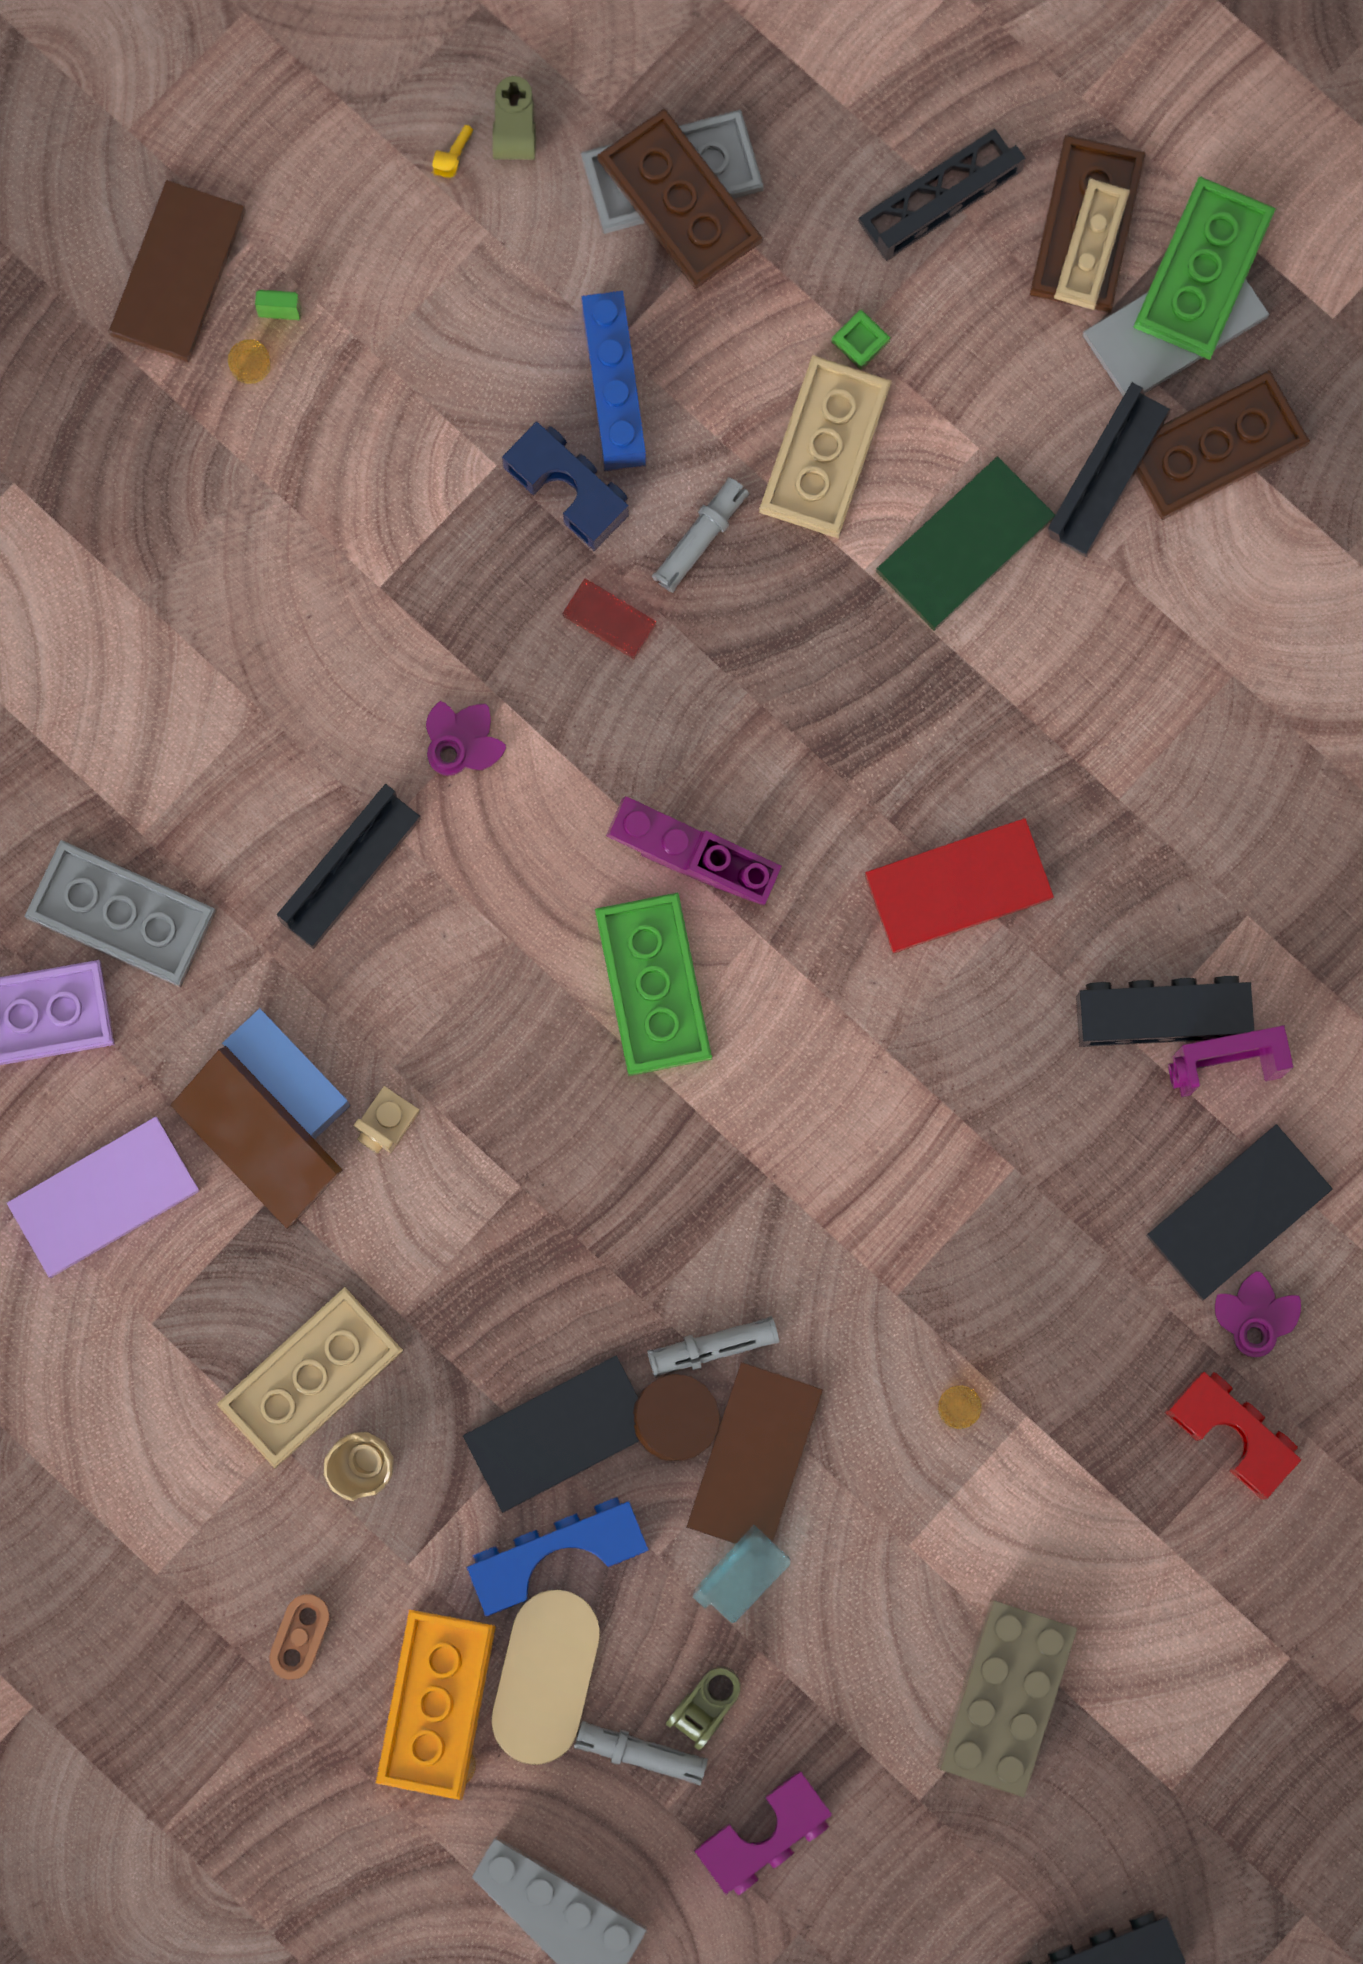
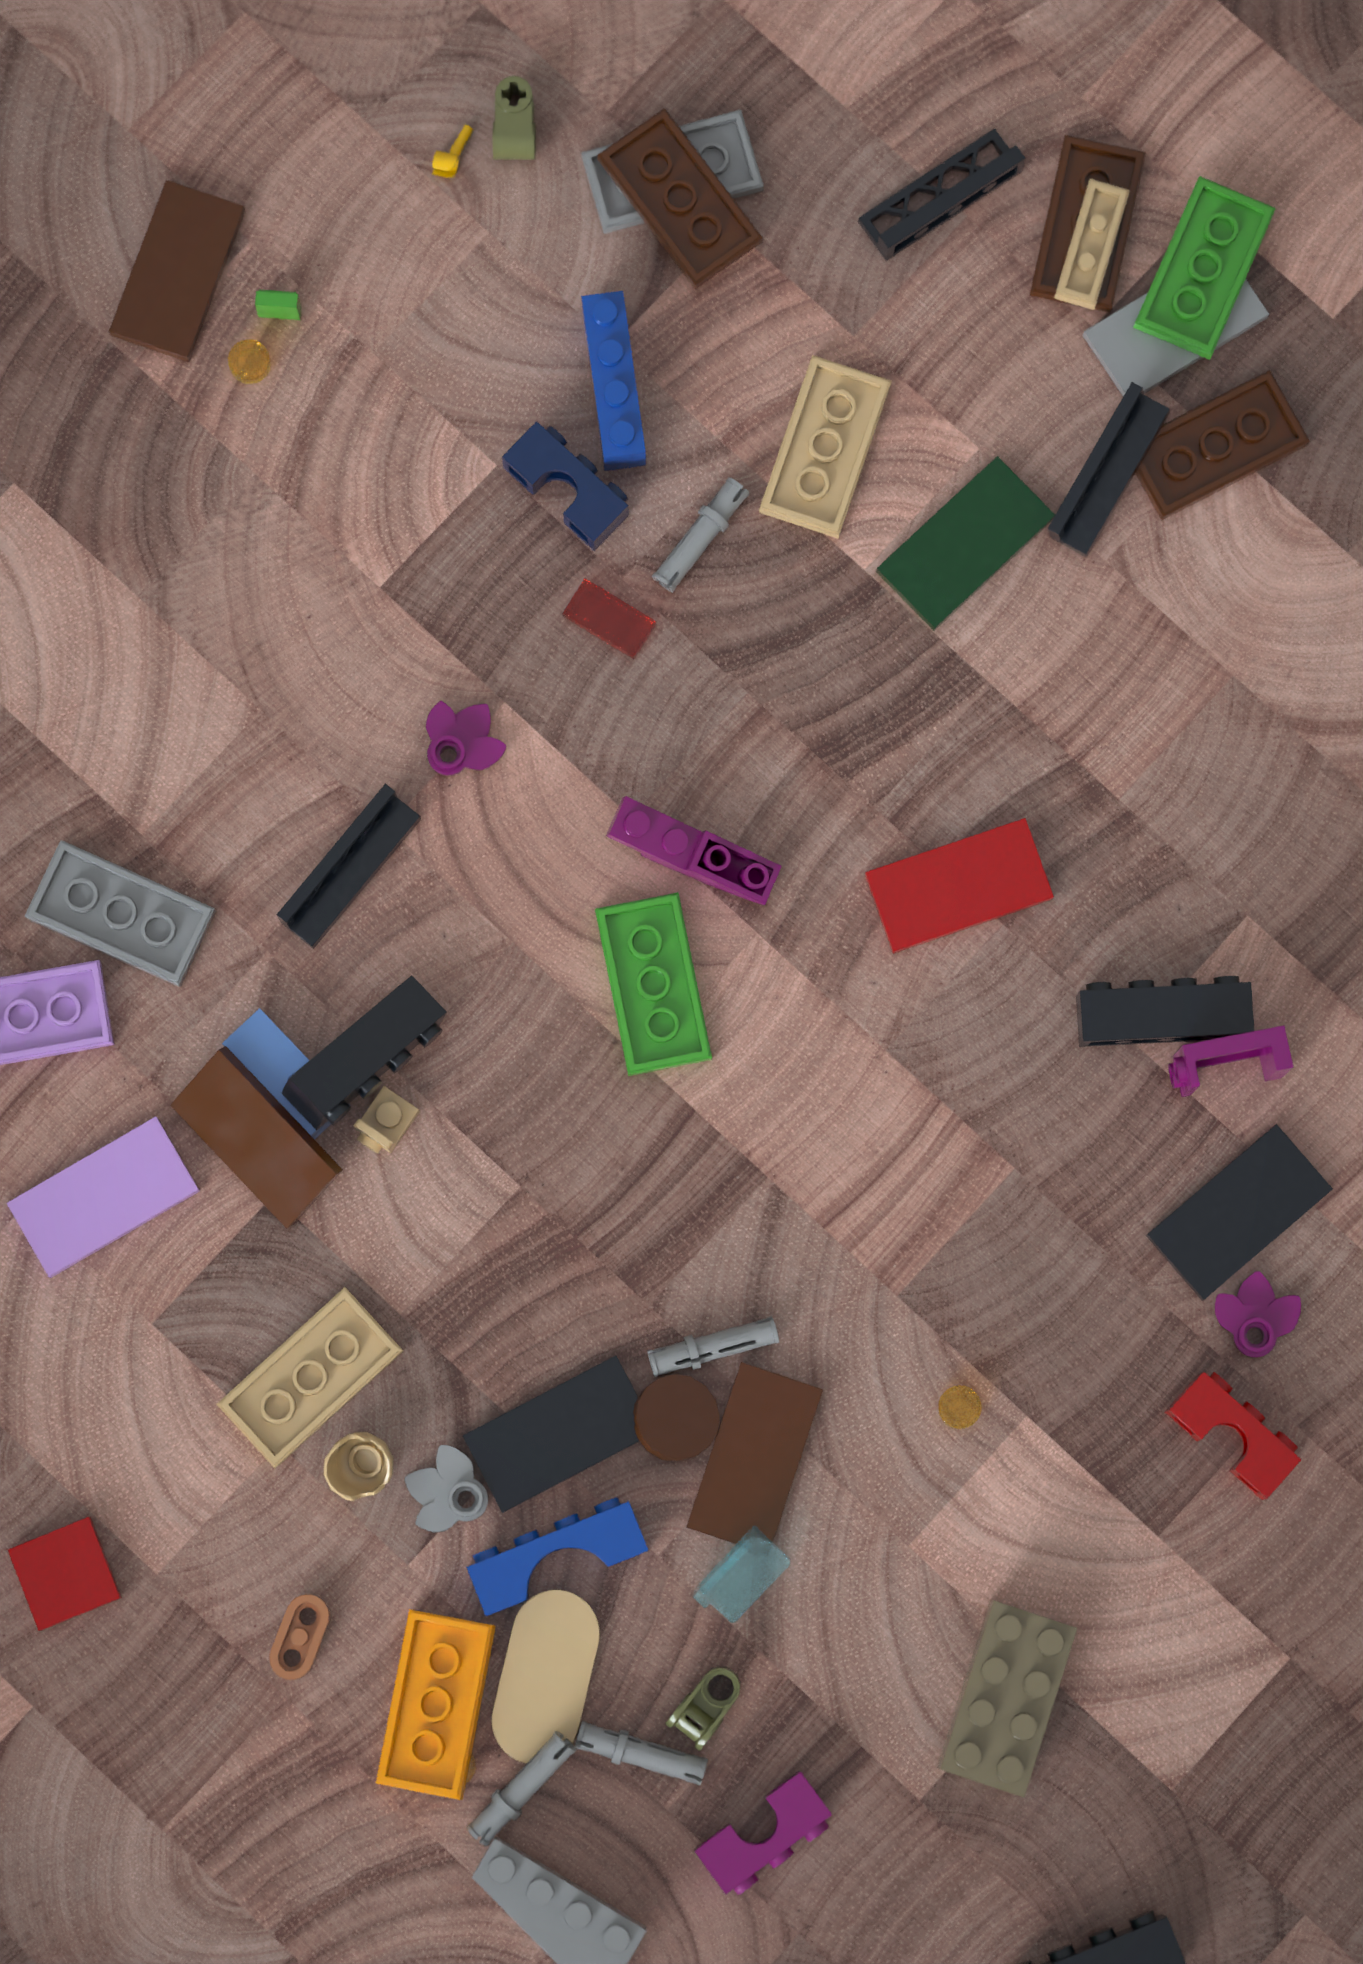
bright green tile [831,309,891,370] -> none
none -> red tile [8,1517,122,1631]
none -> black brick [281,975,447,1130]
none -> light grey plate [404,1445,488,1532]
none -> light grey pin [467,1731,576,1846]

